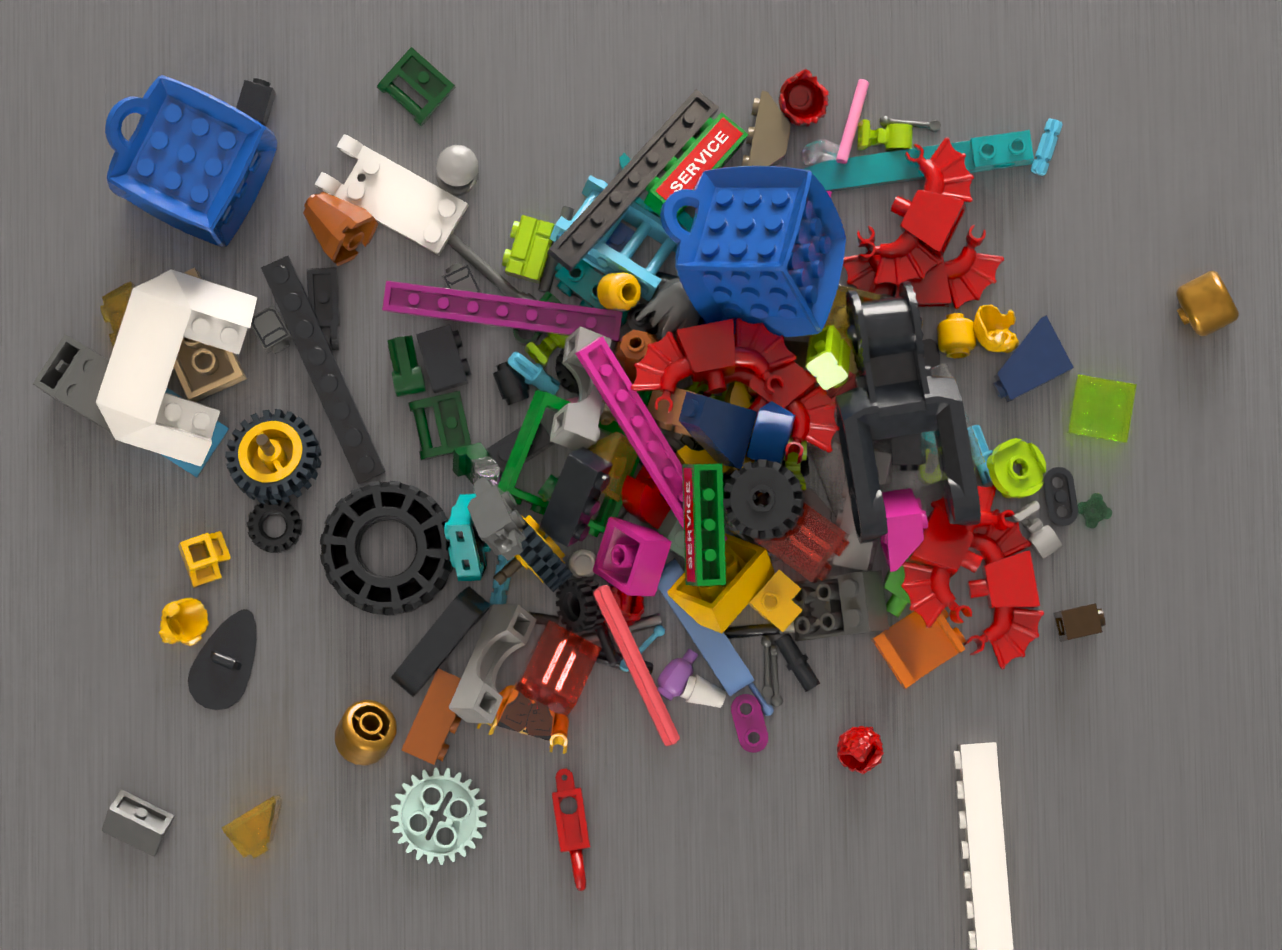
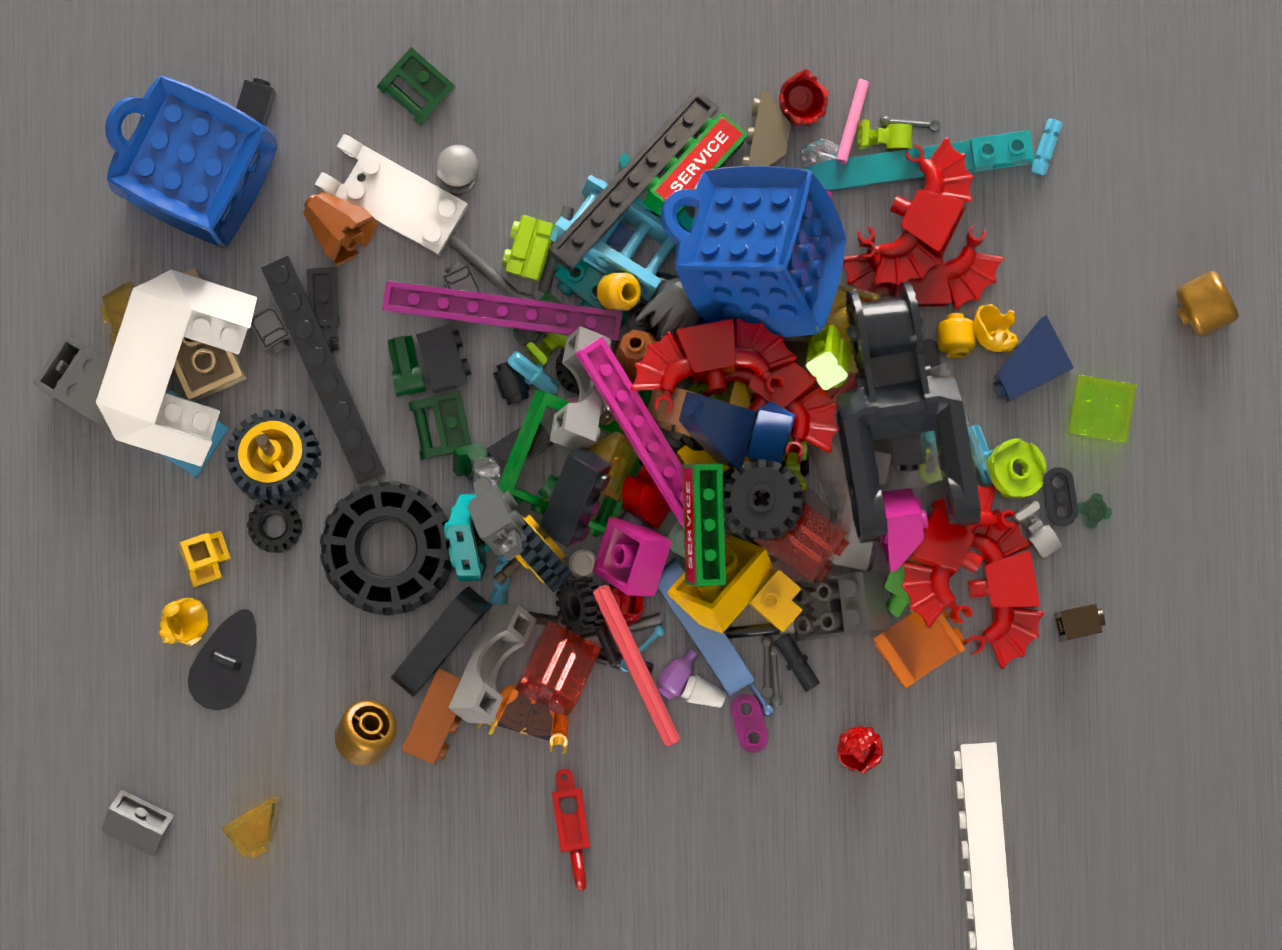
light aqua gear [390,767,488,865] -> none

